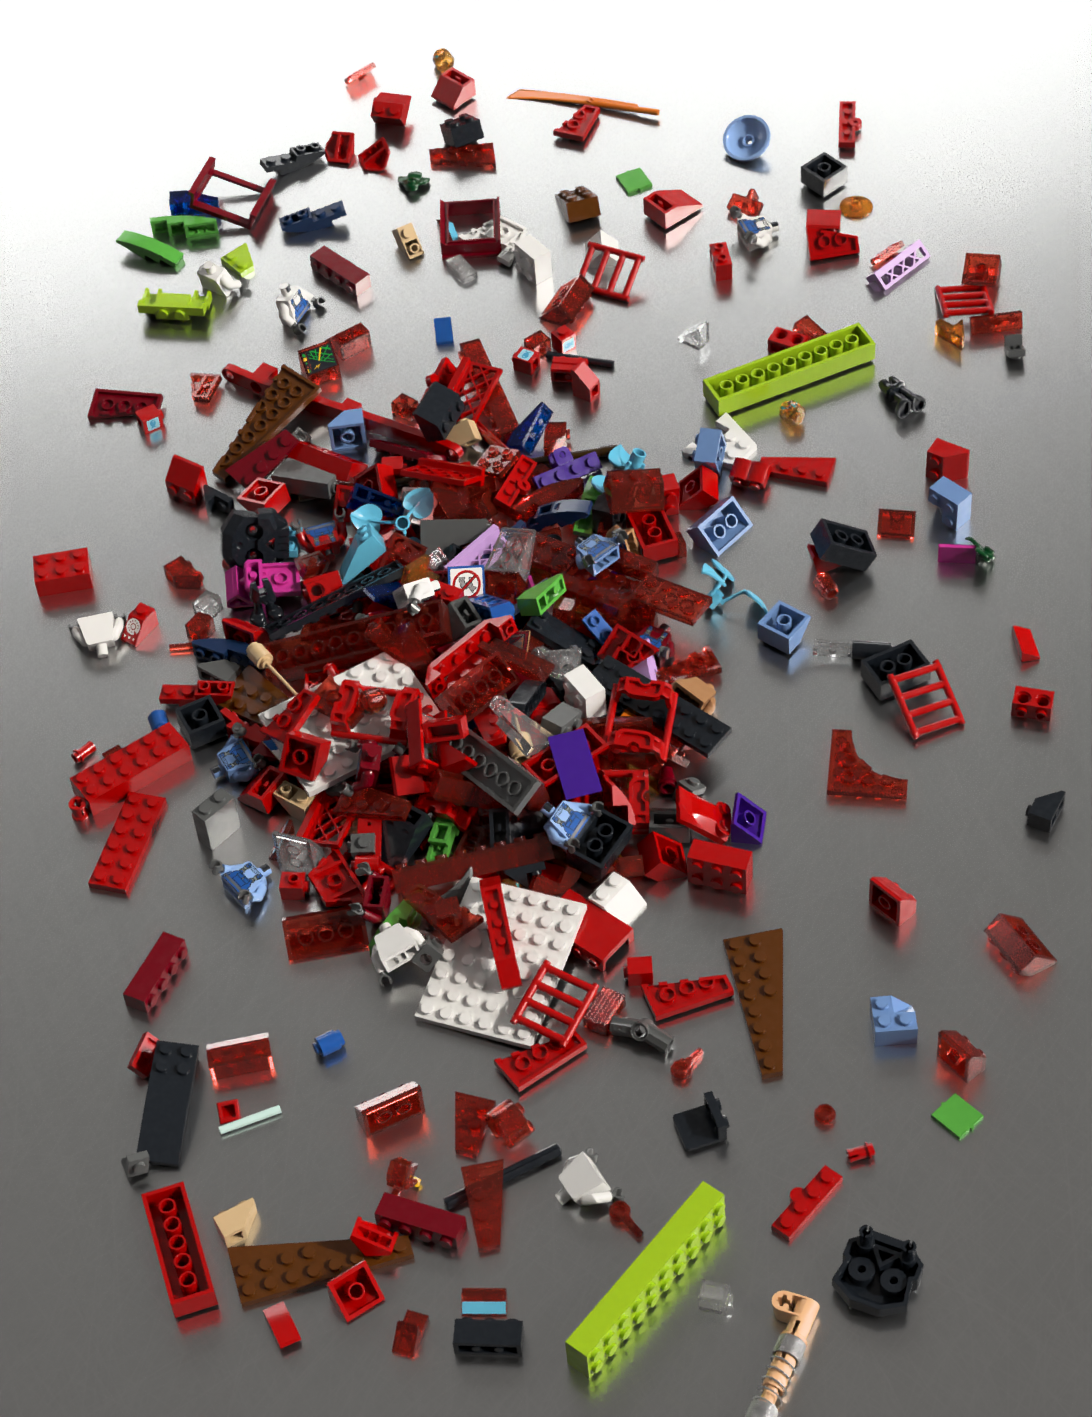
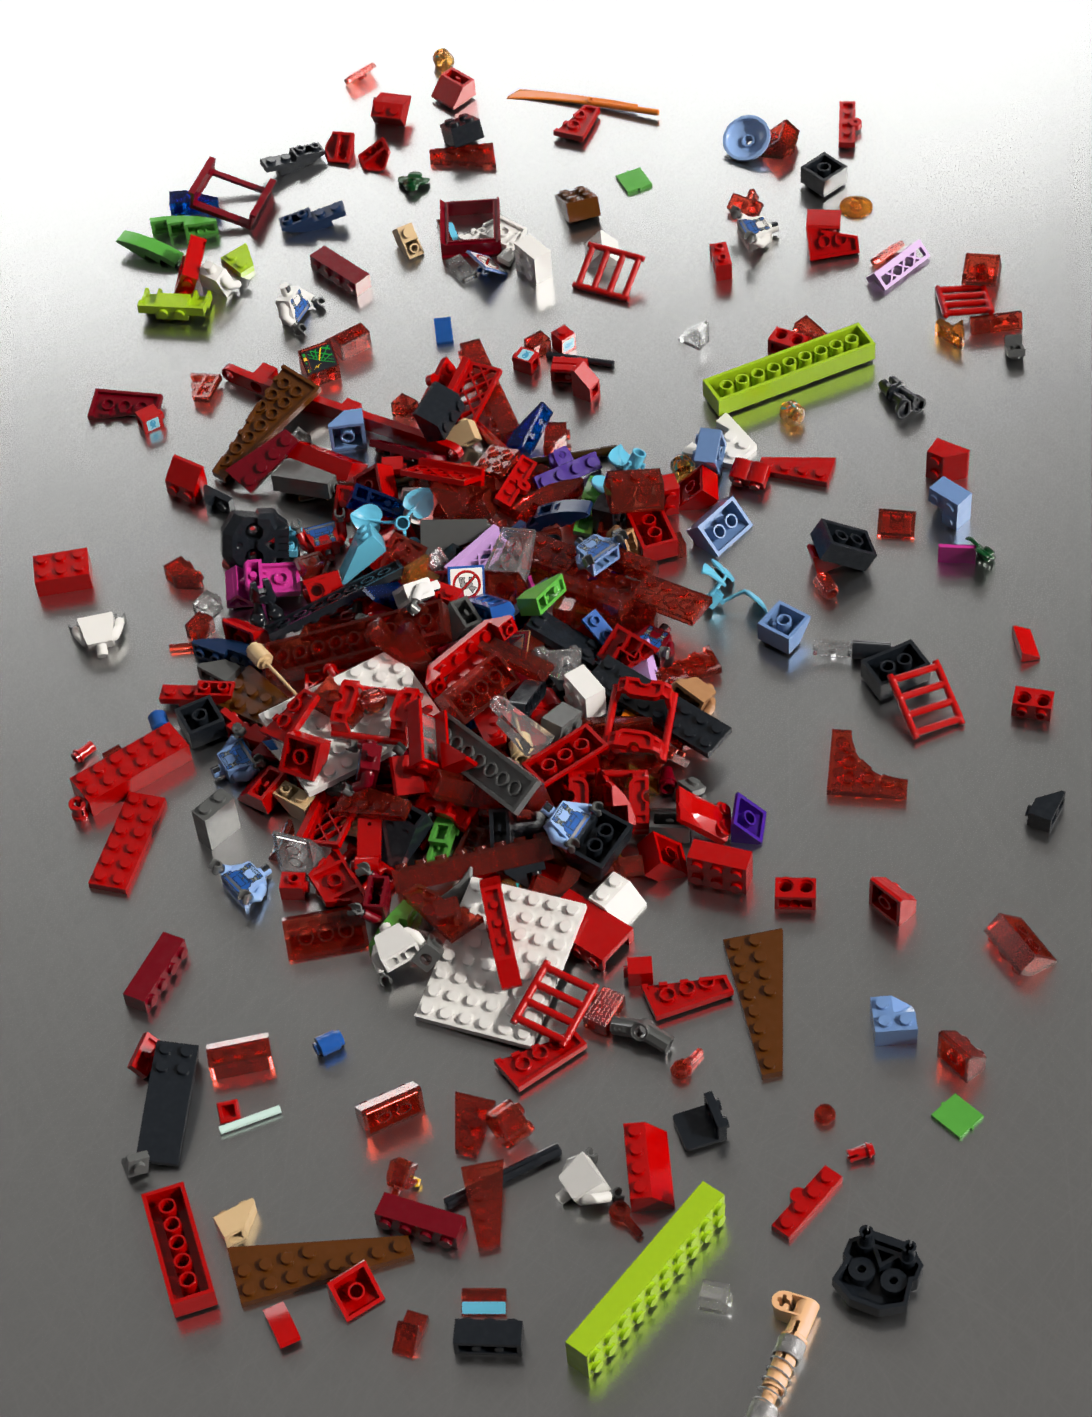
red slope [121,602,159,648] -> none
red slope [236,477,291,513] -> none
dark grey bracket [347,833,376,859] -> none
red slope [350,1216,398,1256] -> none
red brick [422,715,469,743] -> none
clear red slope [539,274,594,326] -> none
dark purple sticker [548,728,602,800] -> none
slope [643,189,703,229] -> none
none -> red door [174,234,207,295]
none -> piece [466,250,508,277]
none -> red slope [623,1122,675,1213]
none -> clear orange head [670,454,695,480]
none -> clear red slope [759,119,800,159]
none -> red brick [775,877,816,910]

